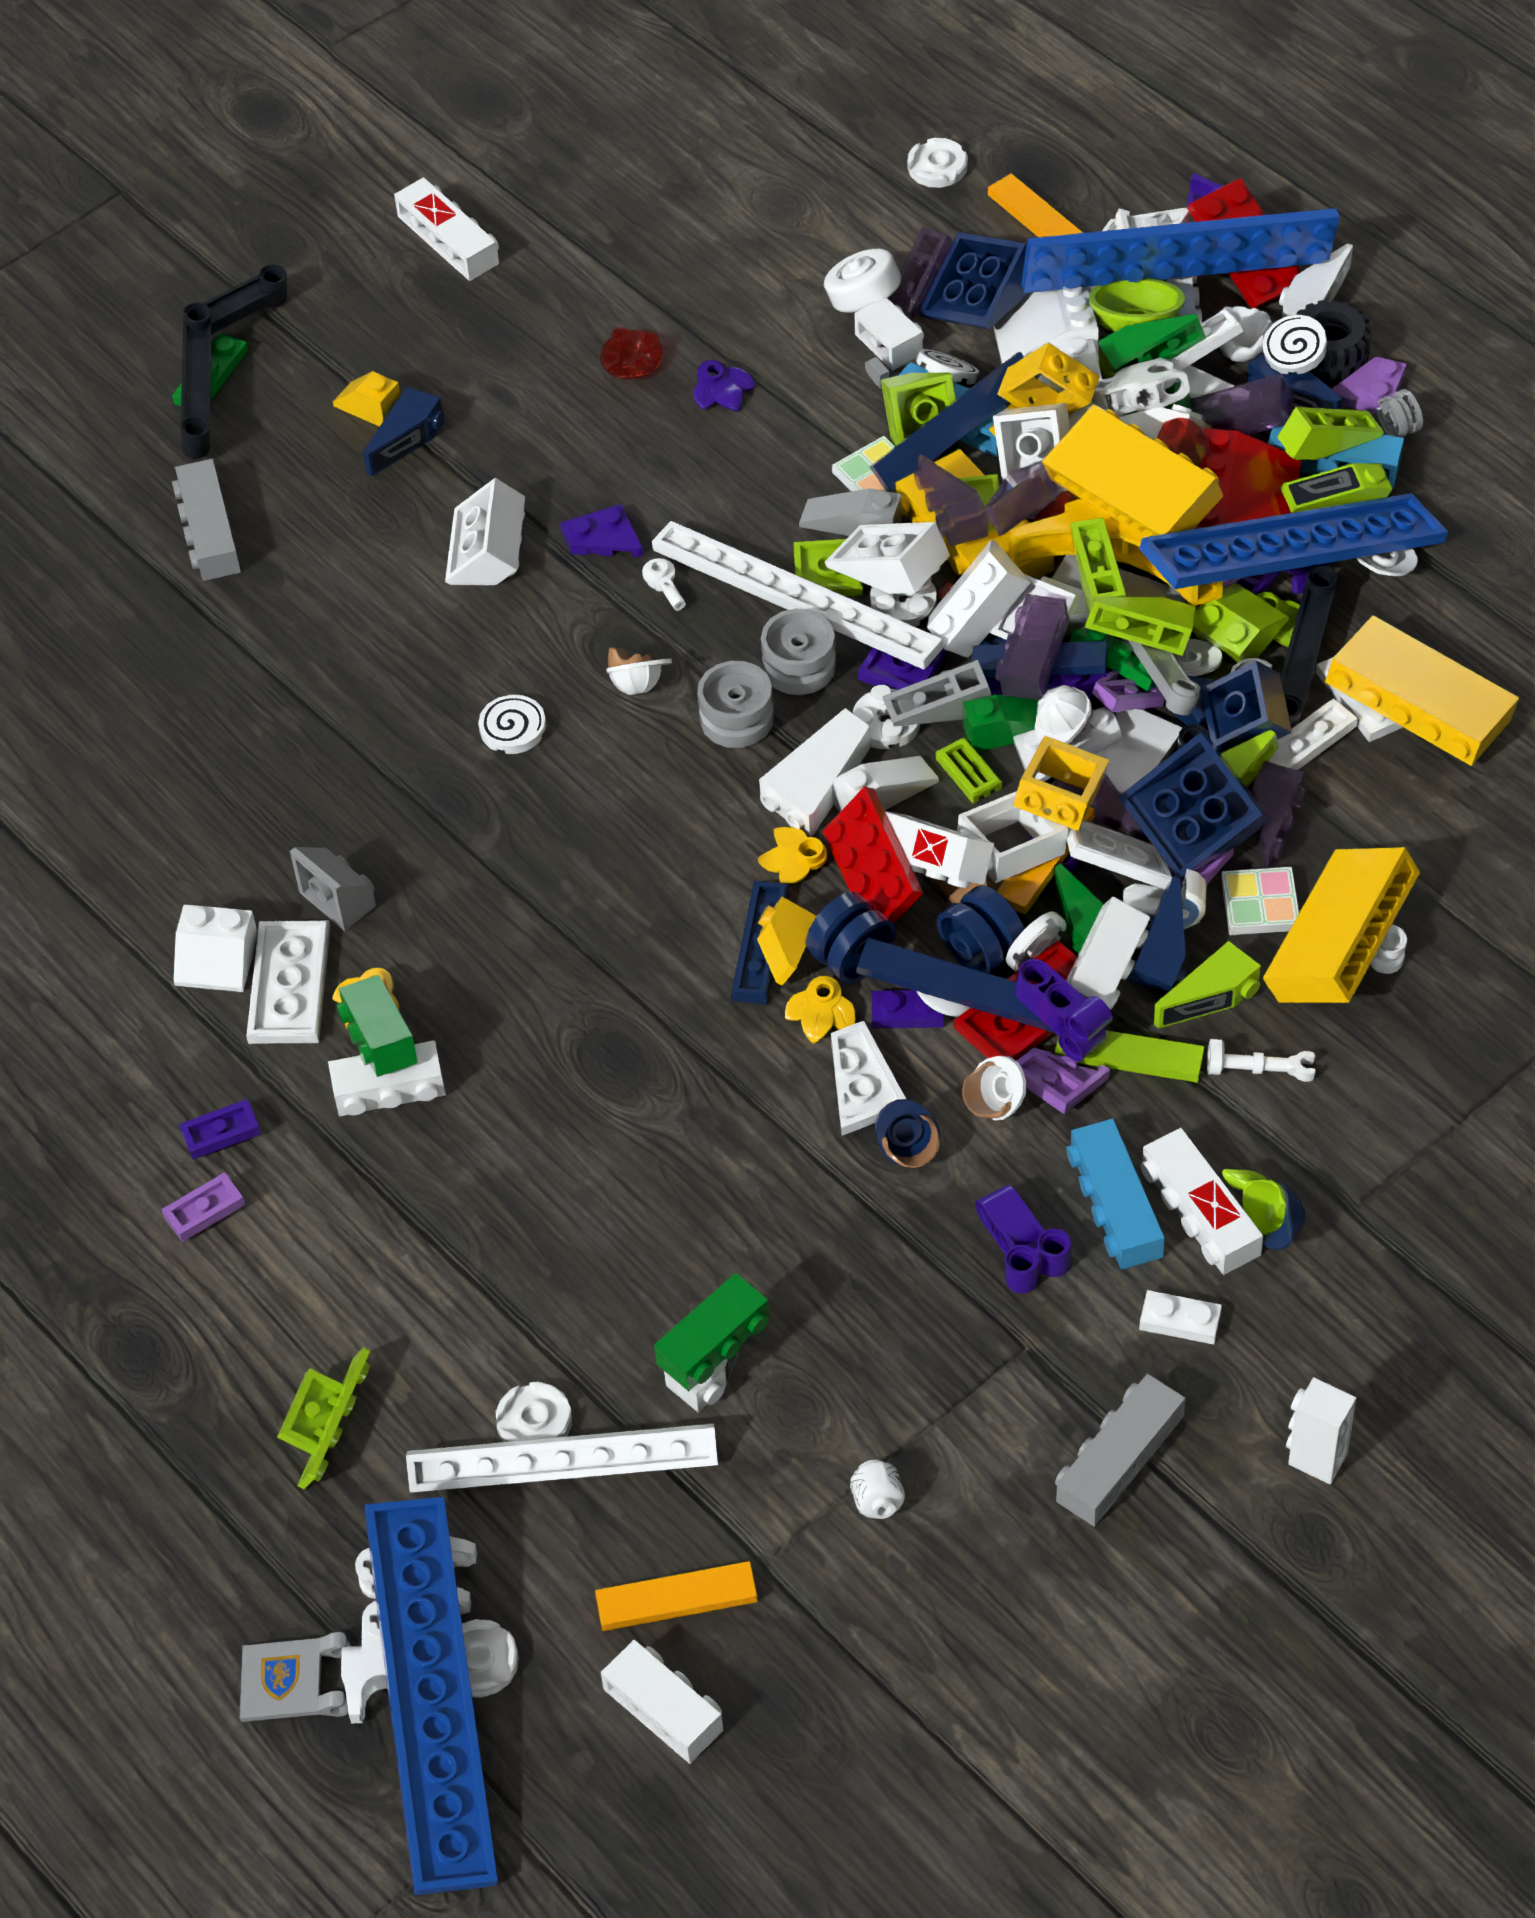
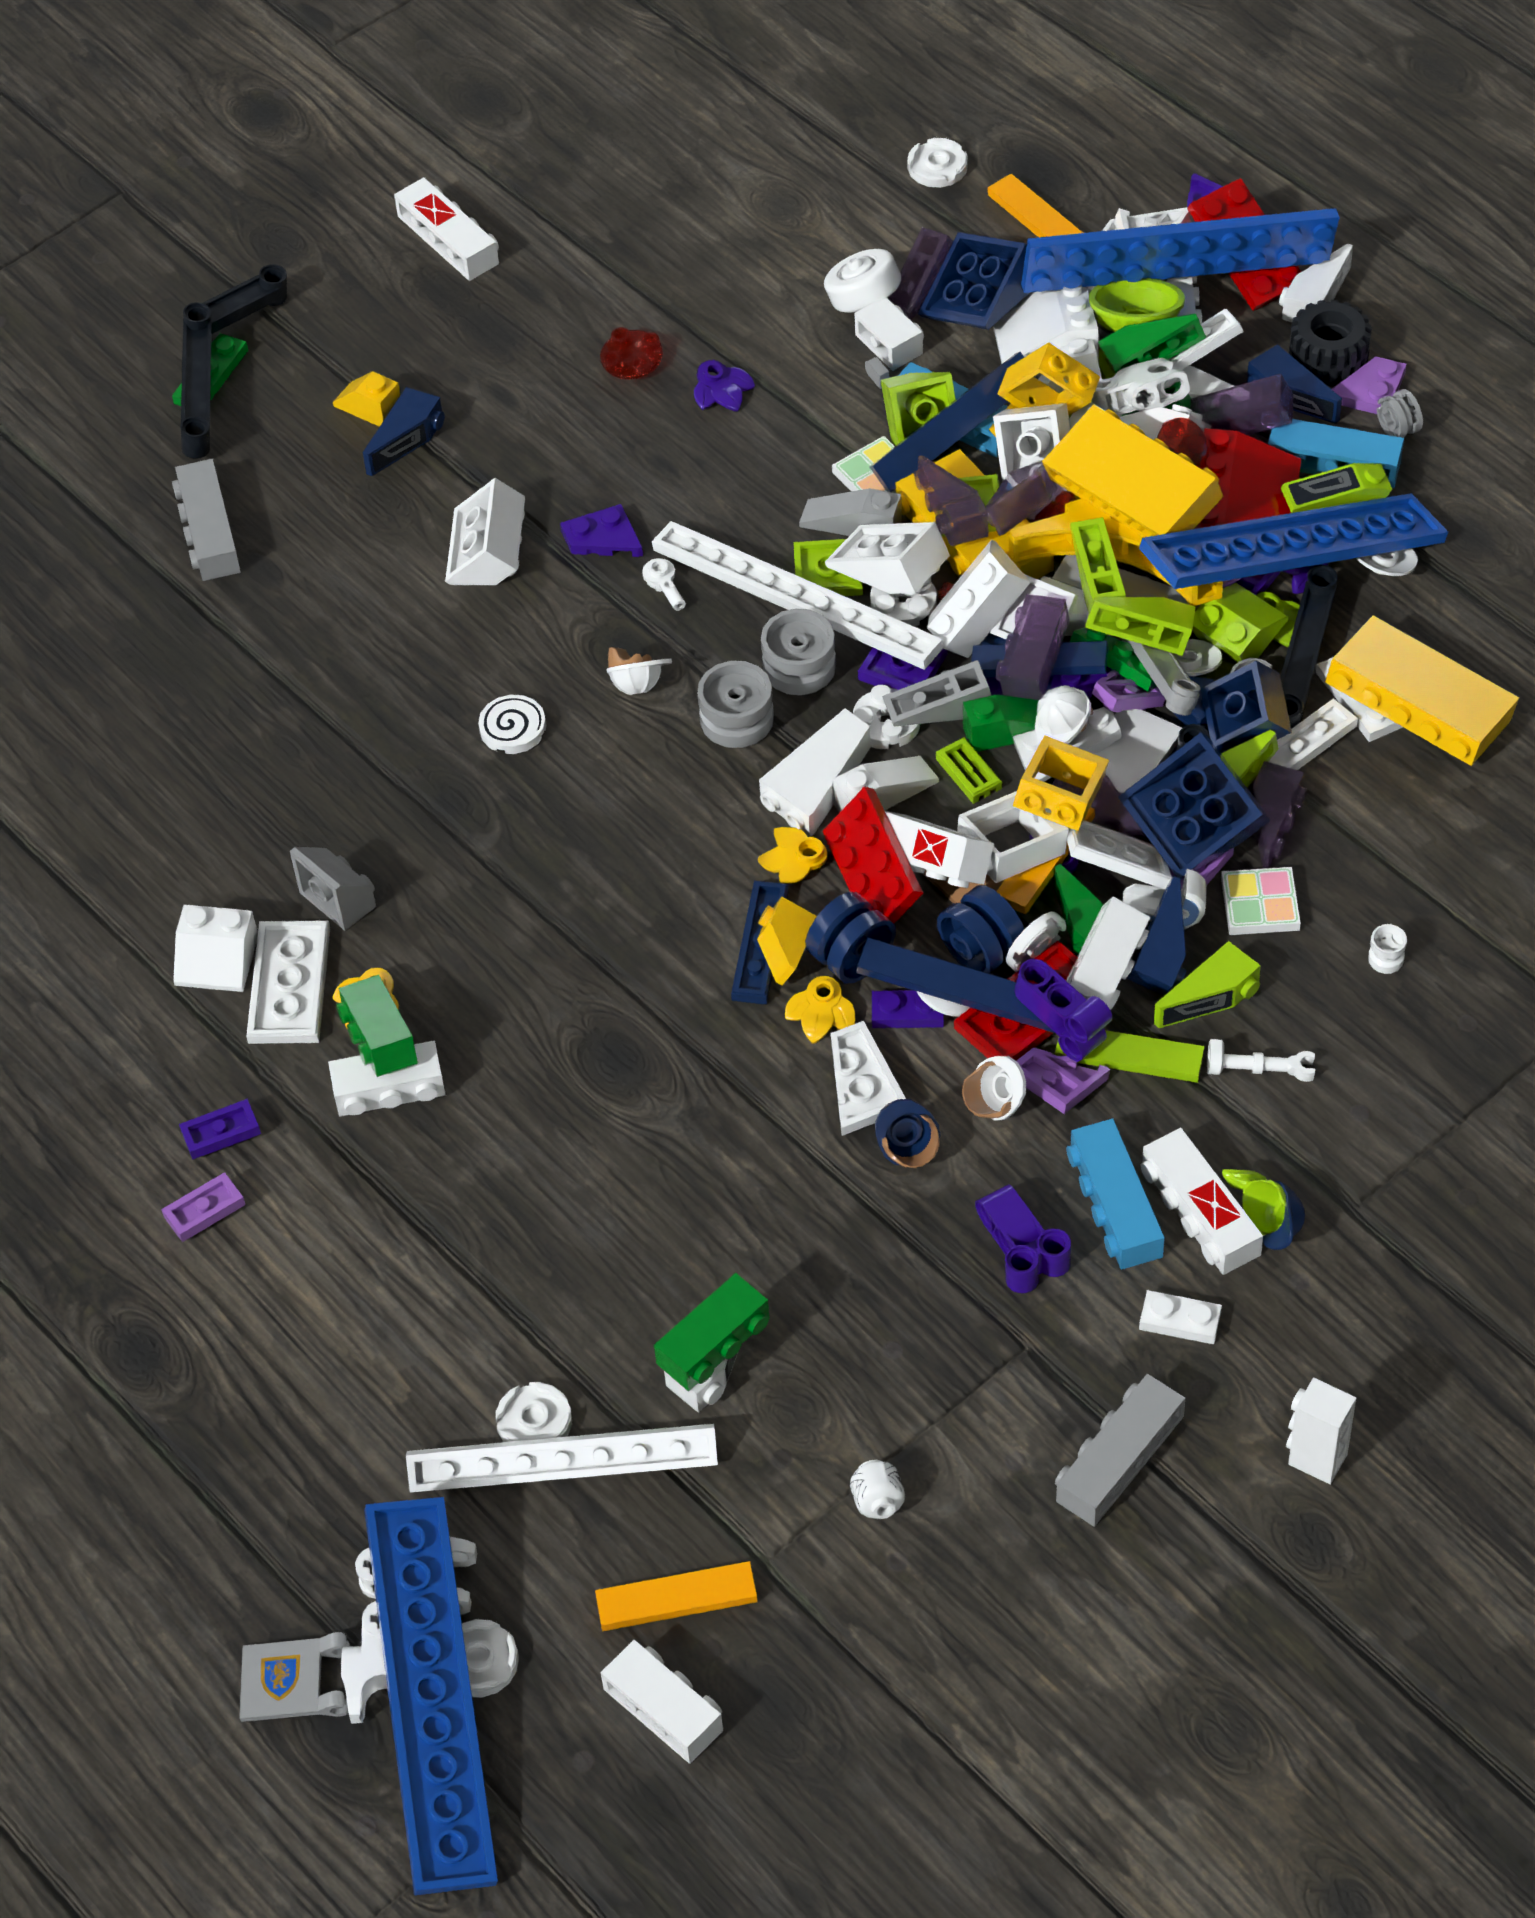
lime bracket [277,1347,371,1489] -> none
white tile [916,349,979,385] -> none
white hair [1219,306,1272,363] -> none
white tile [1262,315,1327,375] -> none
yellow brick [1263,847,1420,1003] -> none
lime slope [1277,407,1384,460] -> none

